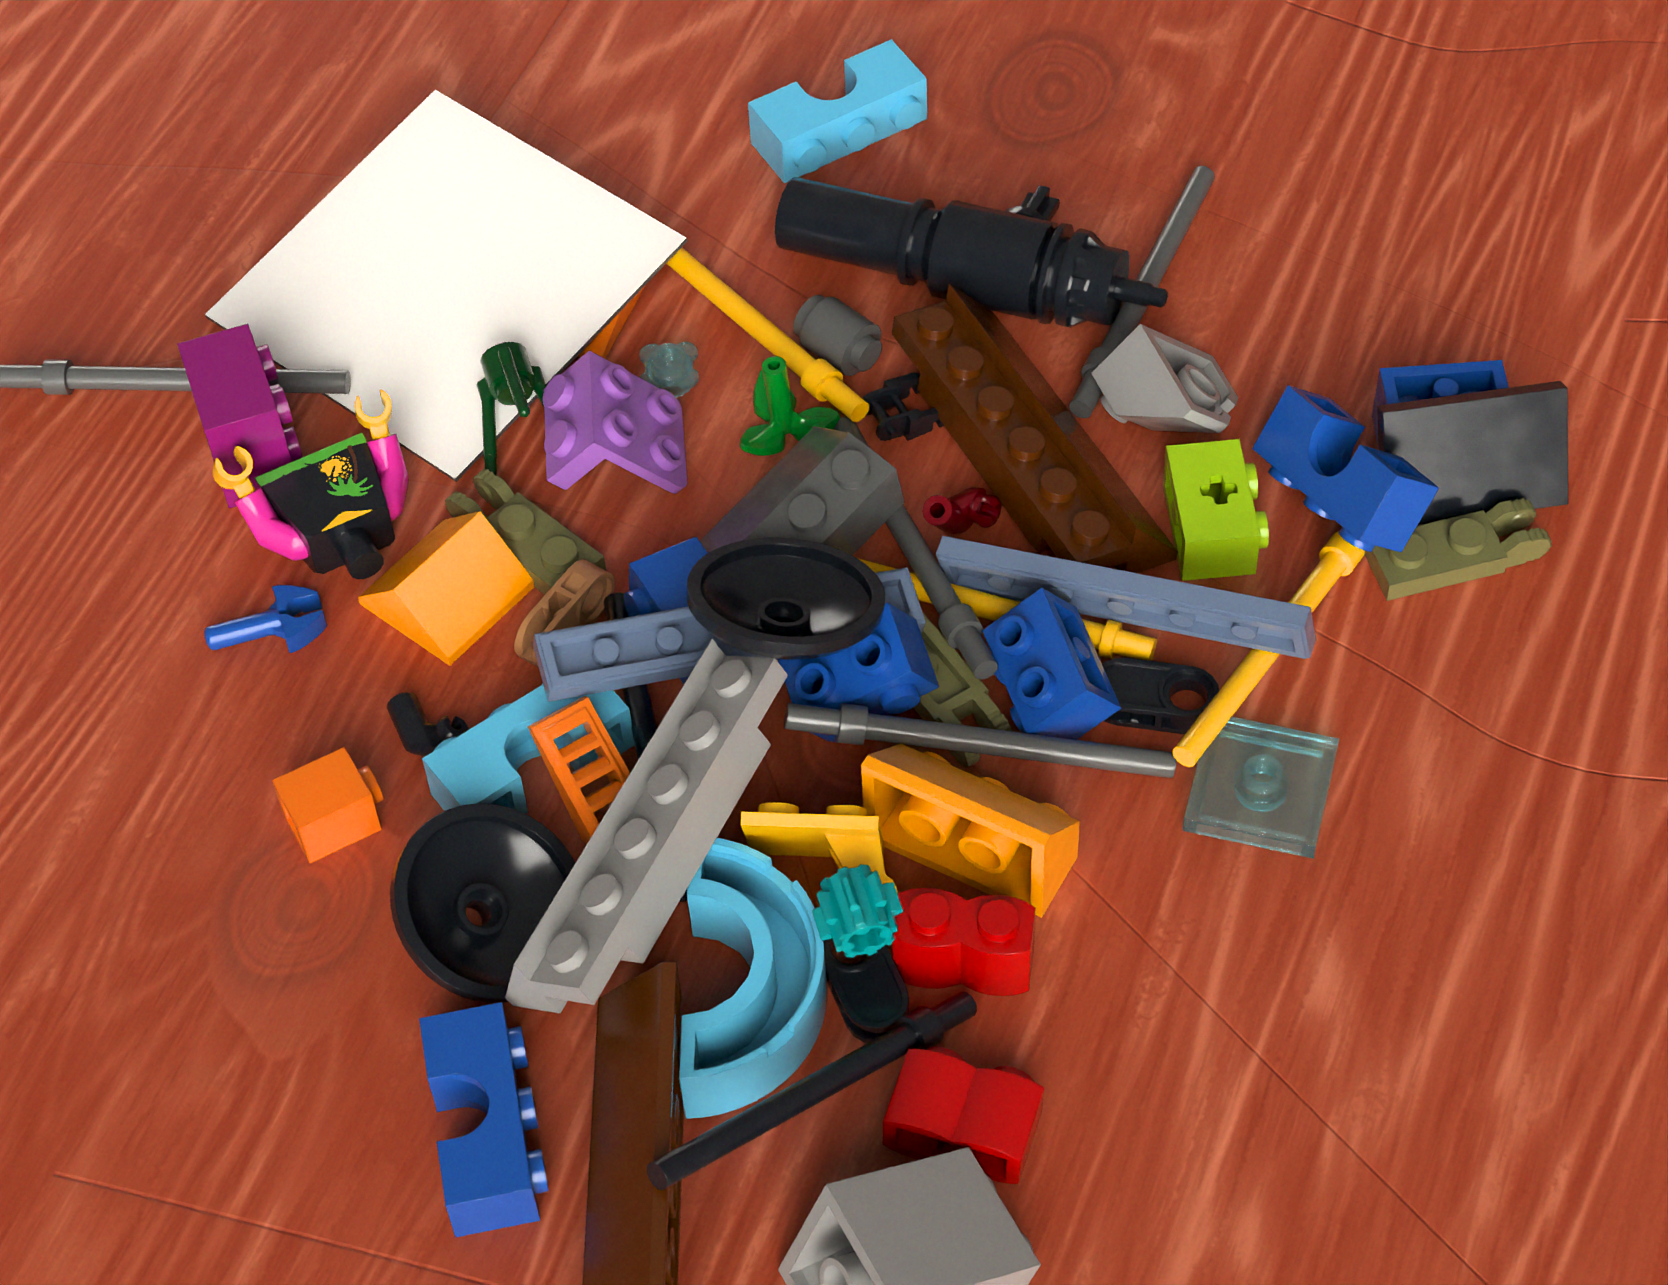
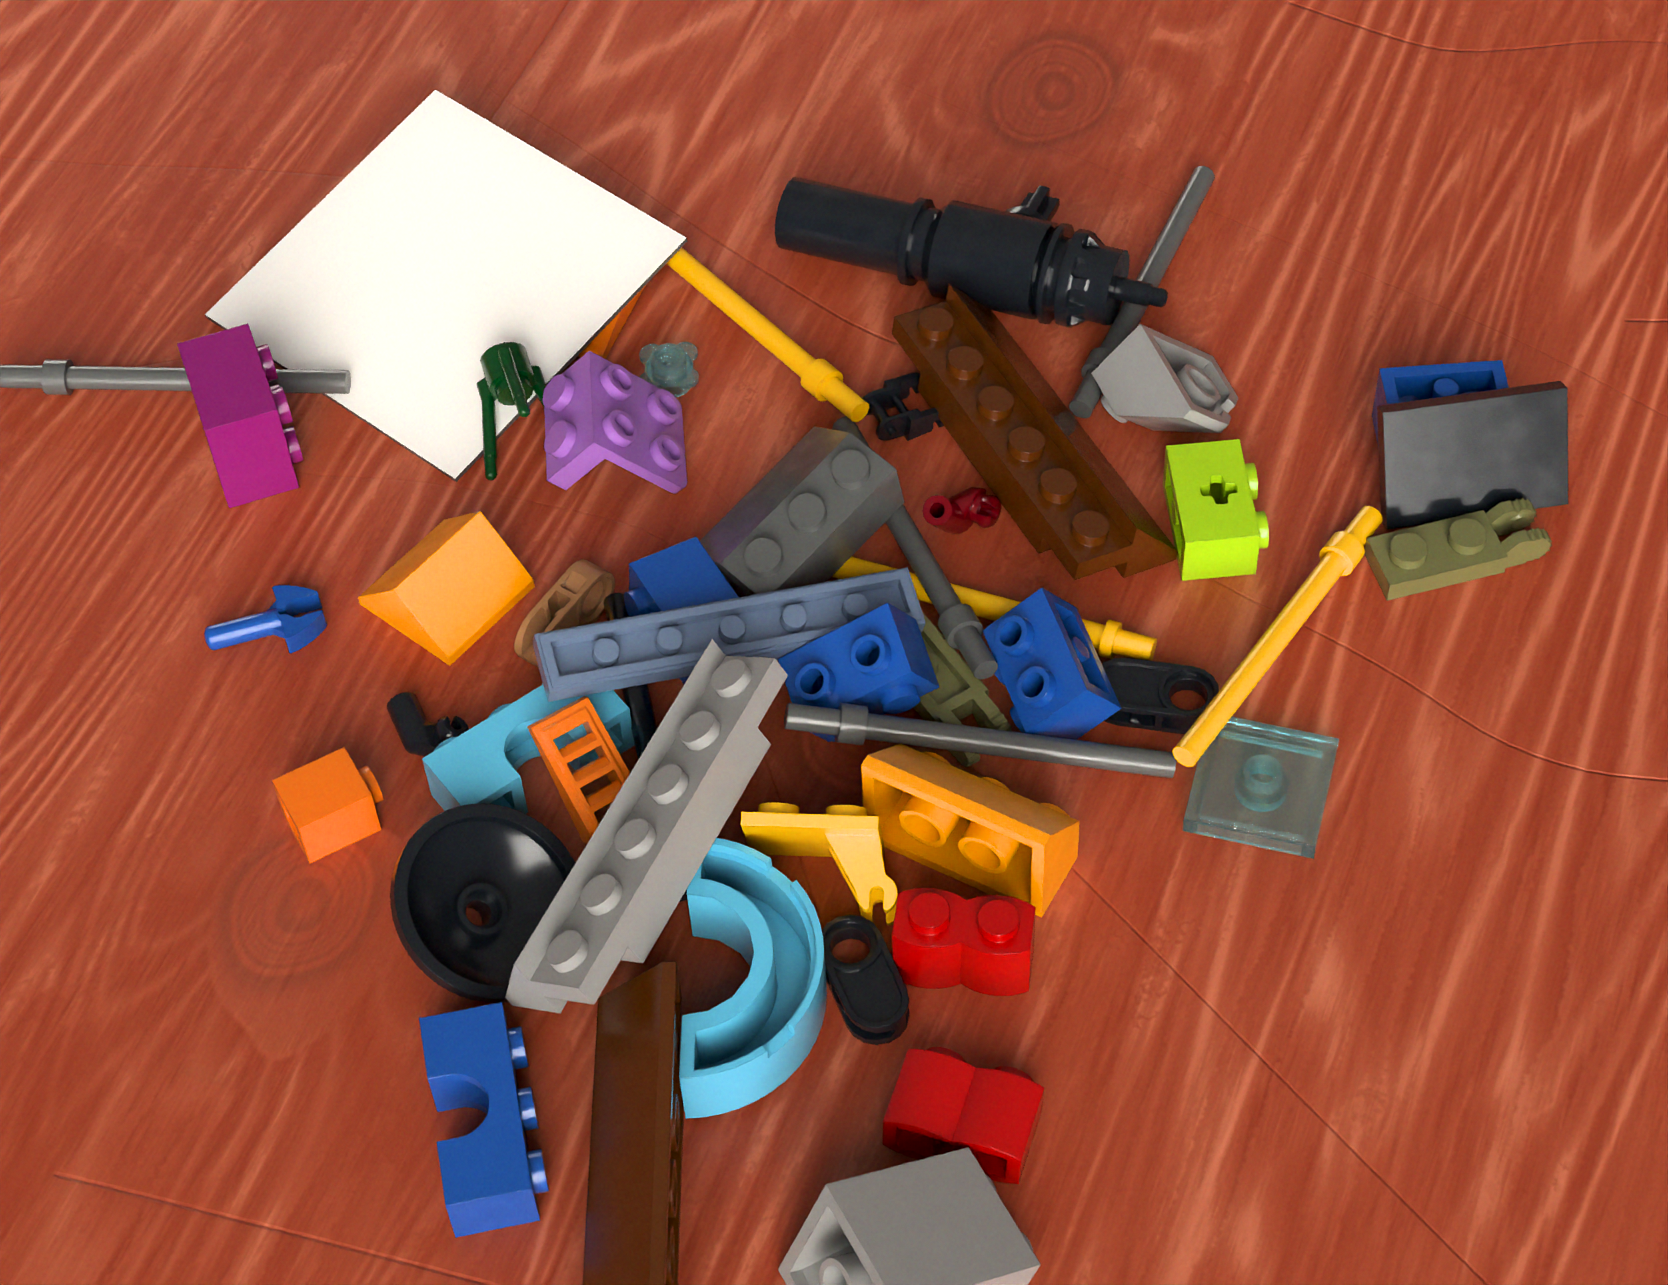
torso [213,390,409,579] -> none
olive hinge [445,468,606,595] -> none
black bar [647,991,977,1190] -> none
black dish [686,537,885,660] -> none
green plant [739,356,840,456] -> none
medium azure arch [748,39,927,183] -> none
dark grey brick [793,295,882,376] -> none
teal gear [812,865,903,958] -> none
sand blue tile [936,536,1316,659] -> none
blue arch [1252,385,1439,552] -> none

